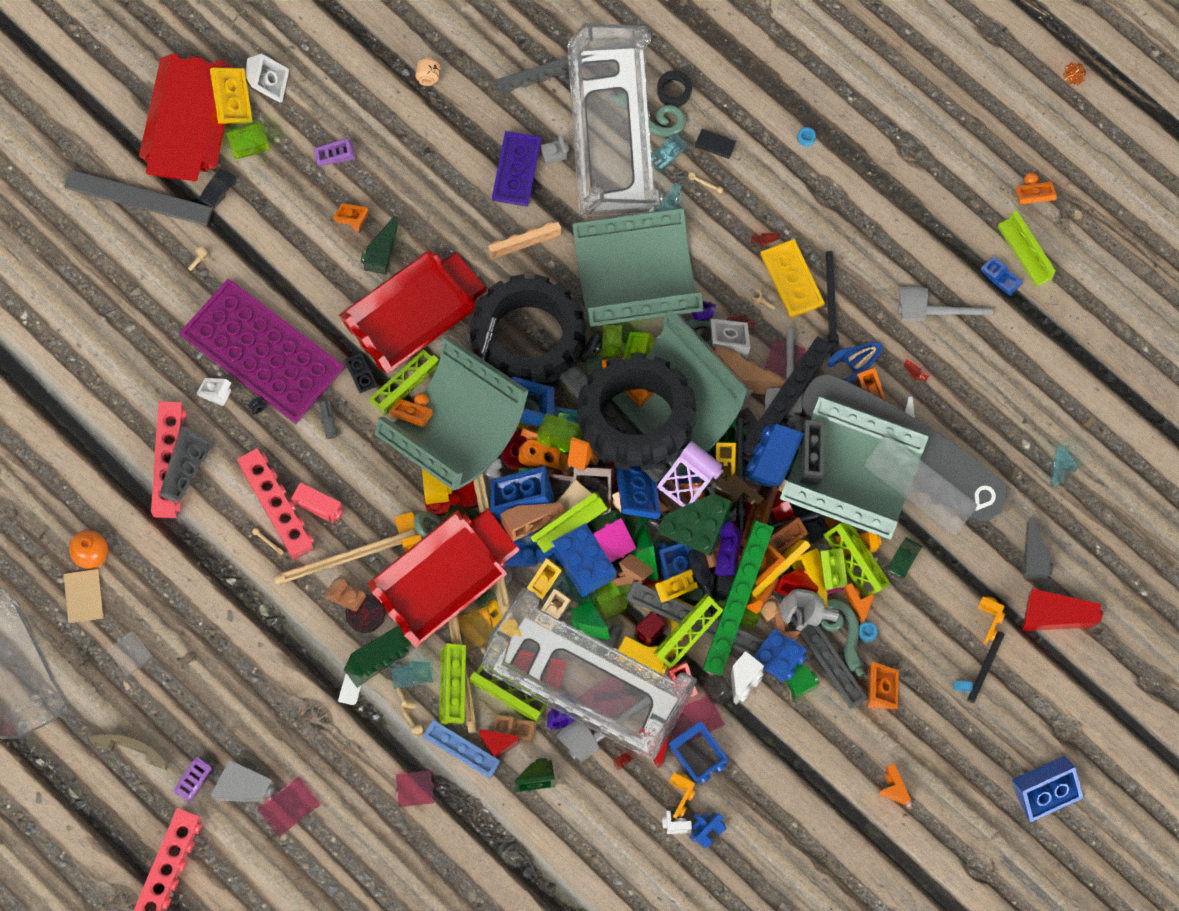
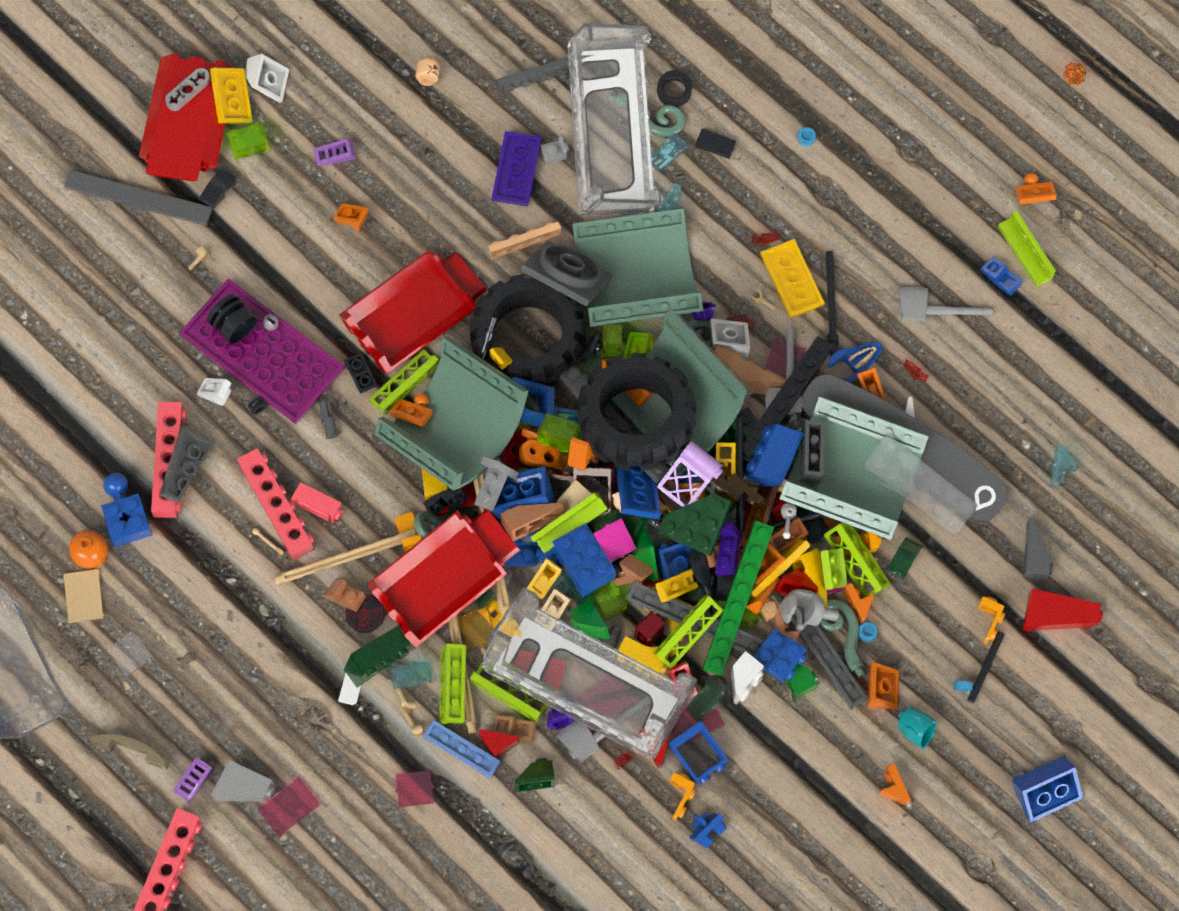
clear green slope [361,216,398,275] -> none
white bracket [662,811,692,834] -> none
tan hinge [688,172,723,194] -> none
none -> blue brick [101,473,152,547]
none -> light grey beam [165,68,210,111]
none -> black wheel [206,294,258,345]
none -> light grey hinge [263,314,279,331]
none -> black slope [423,488,468,516]
none -> light grey bracket [474,456,519,511]
none -> yellow slope [490,347,512,370]
none -> dark grey piece [521,240,613,306]
none -> clear green slope [686,682,725,722]
none -> white hinge [781,503,797,539]
none -> teal helmet [897,707,937,750]

